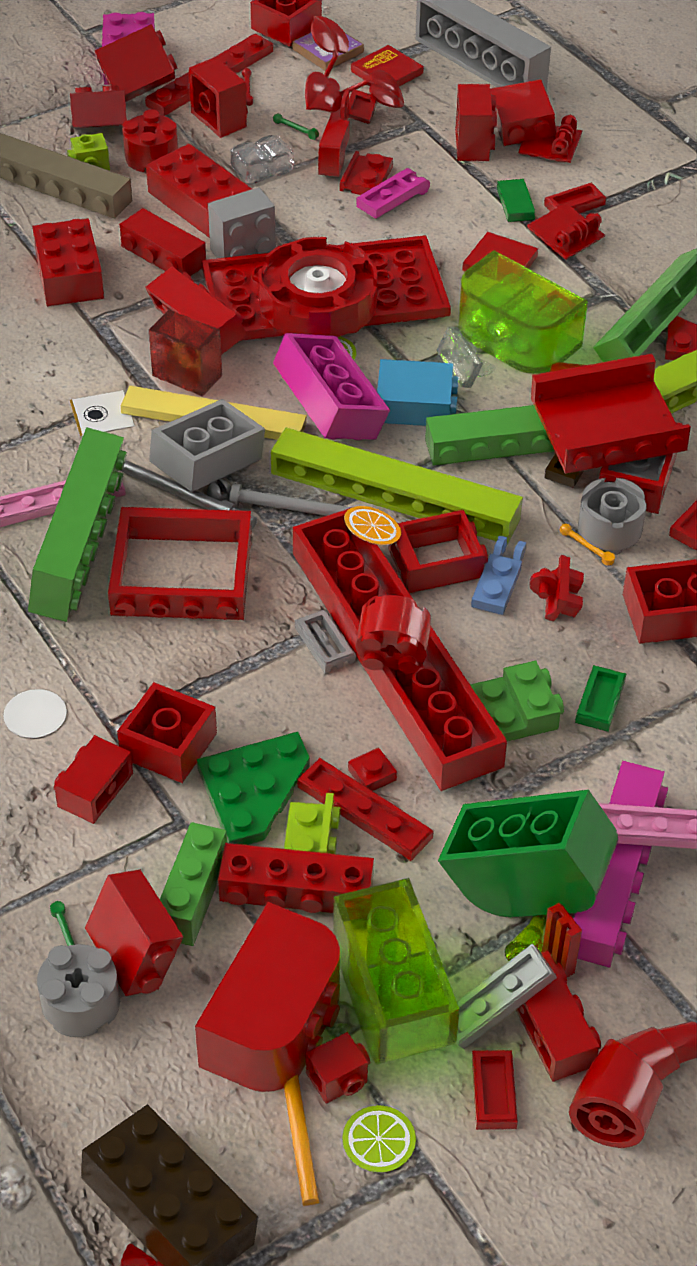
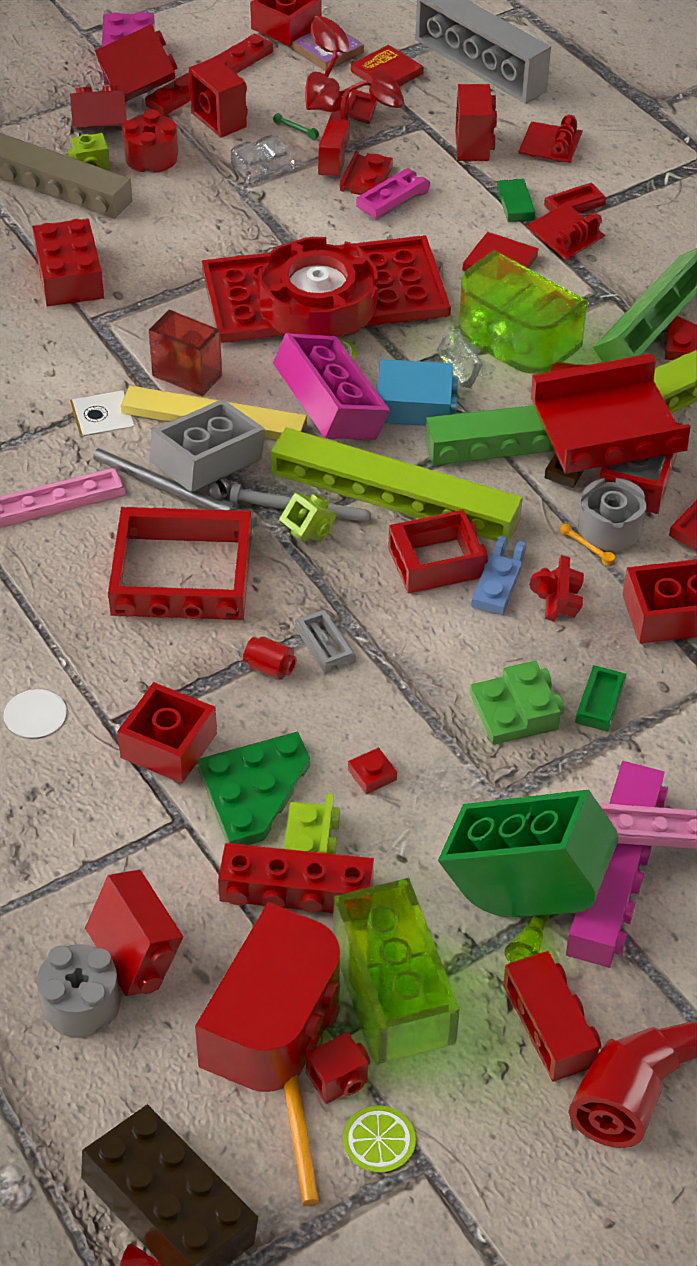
bright green brick [28,427,127,622] -> none
green hinge [50,901,75,946] -> none
red brick [54,735,133,824] -> none
red brick [119,208,206,276] -> none
red brick [145,266,246,357] -> none
red brick [146,144,252,238] -> none
bright green brick [160,822,227,946] -> none
light grey brick [208,187,276,258] -> none
red hinge [242,68,253,106] -> none
red brick [293,508,507,791] -> none
red tile [297,758,434,861] -> none
light orange sticker [344,506,401,545] -> none
red brick [356,595,431,674] -> none
tile [440,944,557,1049] -> none
red tile [472,1050,518,1130] -> none
red brick [490,79,556,146] -> none
red tile [542,903,582,978] -> none
none -> red brick [243,636,297,680]
none -> lime brick [279,492,338,542]

